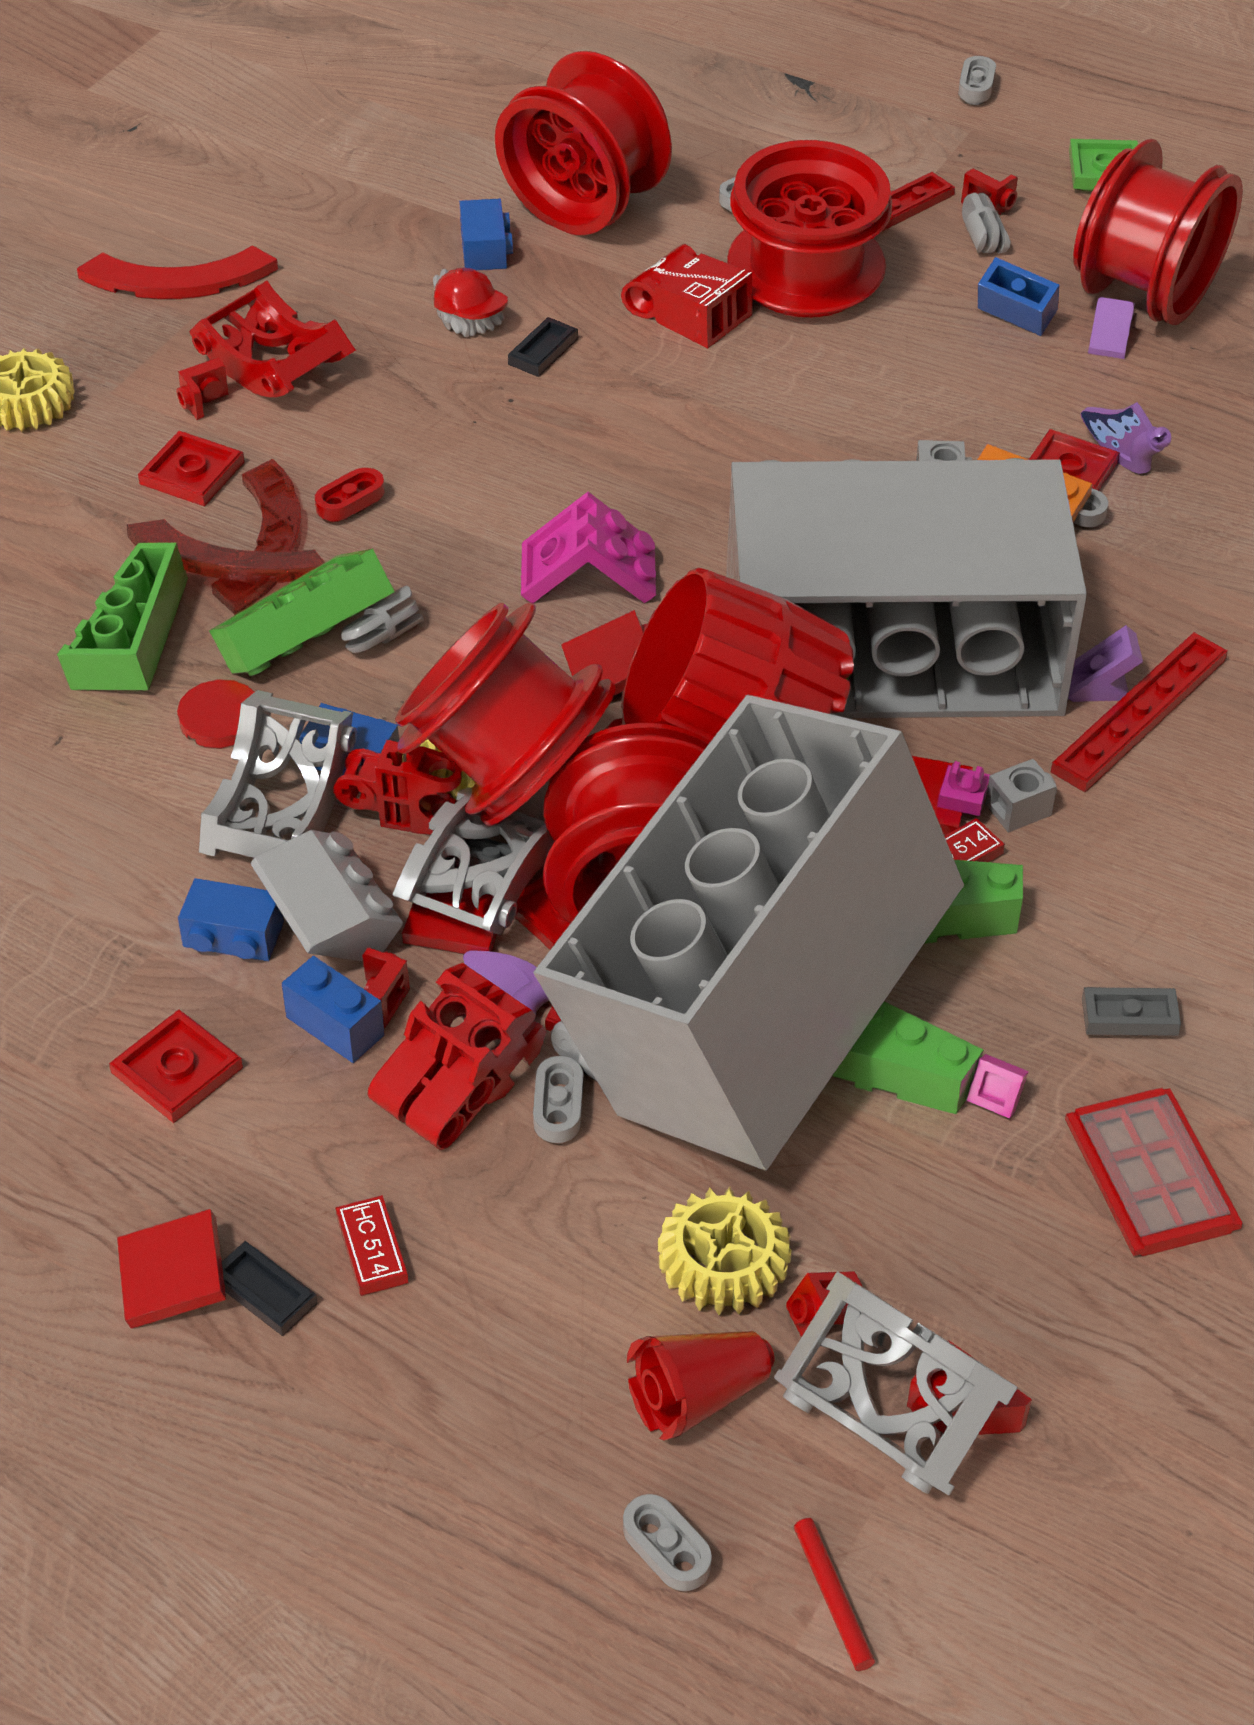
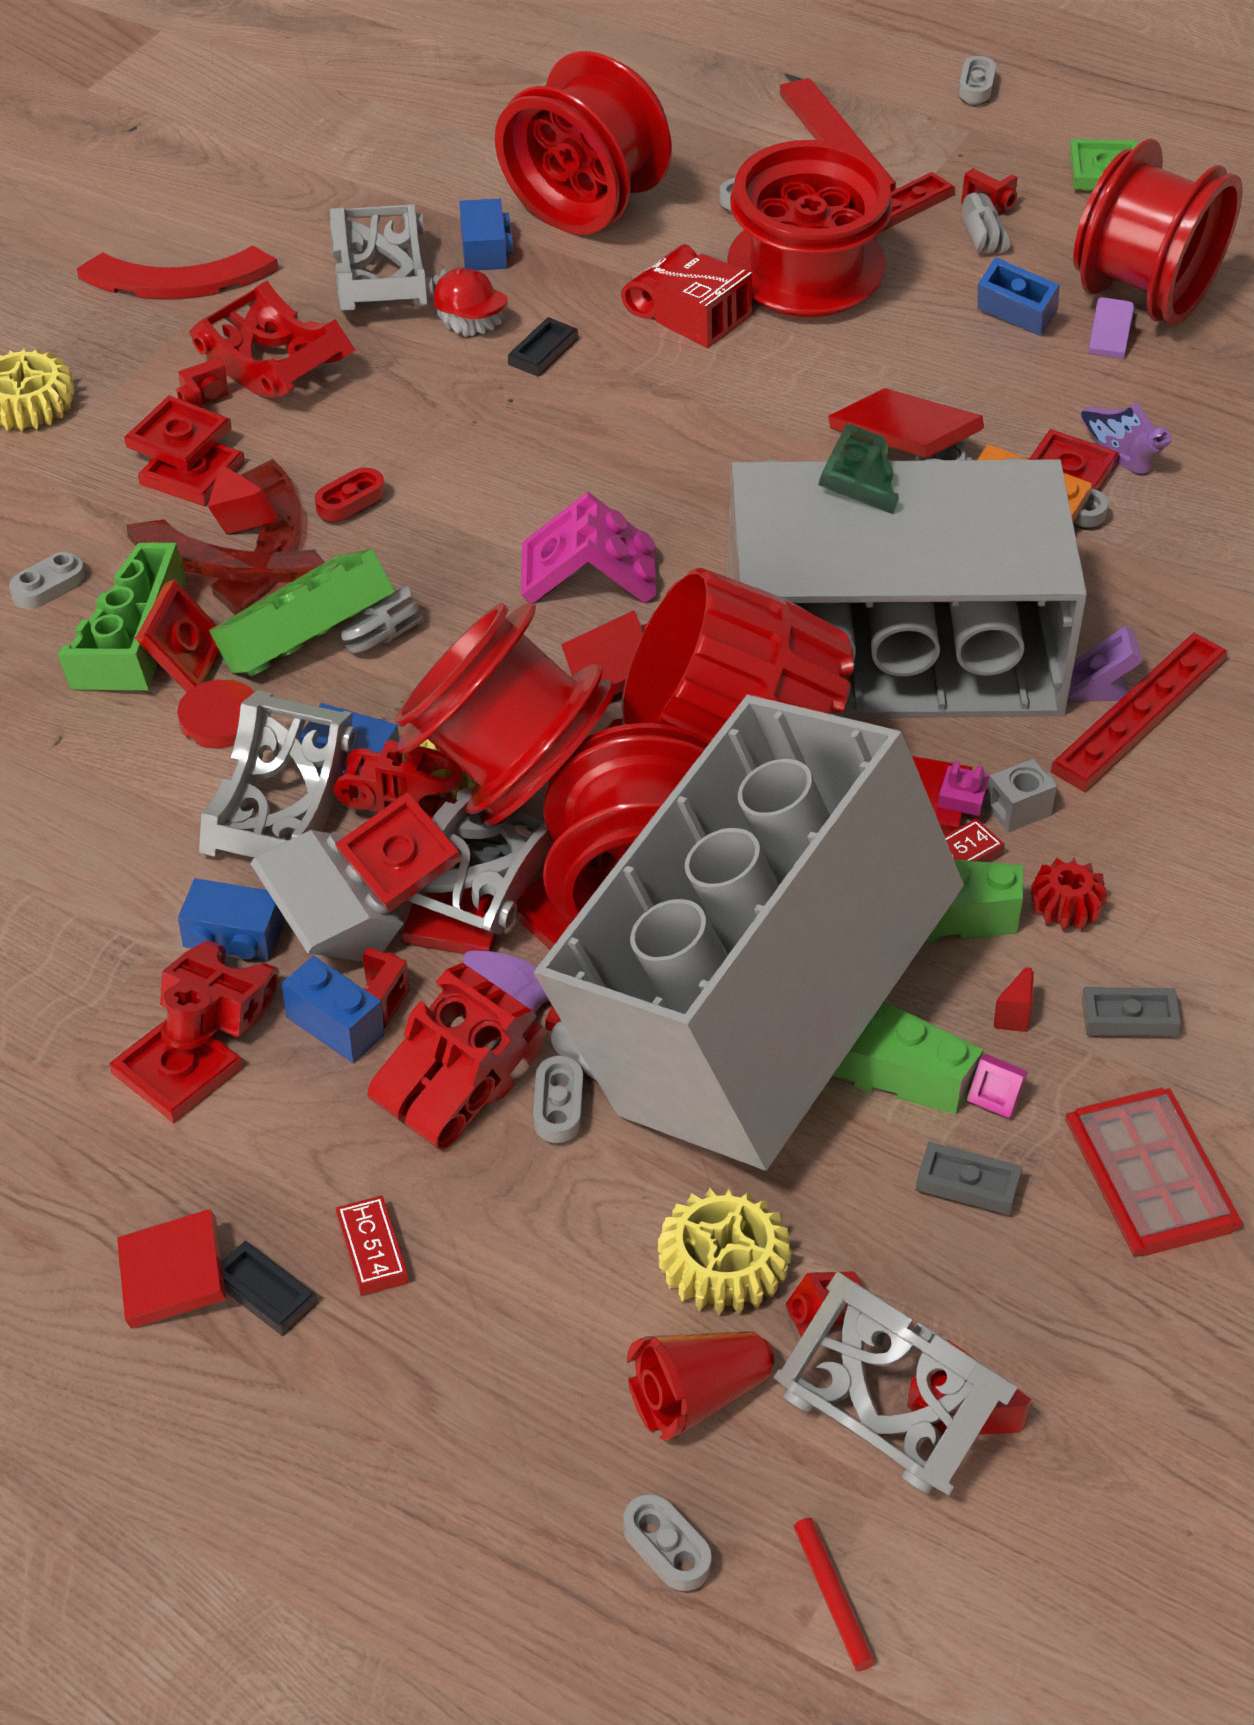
none -> light grey plate [9,552,85,609]
none -> red tile [124,395,232,471]
none -> red tile [135,579,219,692]
none -> red piece [160,941,279,1049]
none -> red slope [208,466,280,535]
none -> light grey fence [329,204,433,311]
none -> red plate [335,792,462,912]
none -> red tile [780,78,896,192]
none -> clear green wing [818,423,899,514]
none -> red tile [828,388,984,458]
none -> dark grey plate [915,1142,1023,1215]
none -> red slope [993,967,1034,1032]
none -> red gear [1030,857,1107,931]

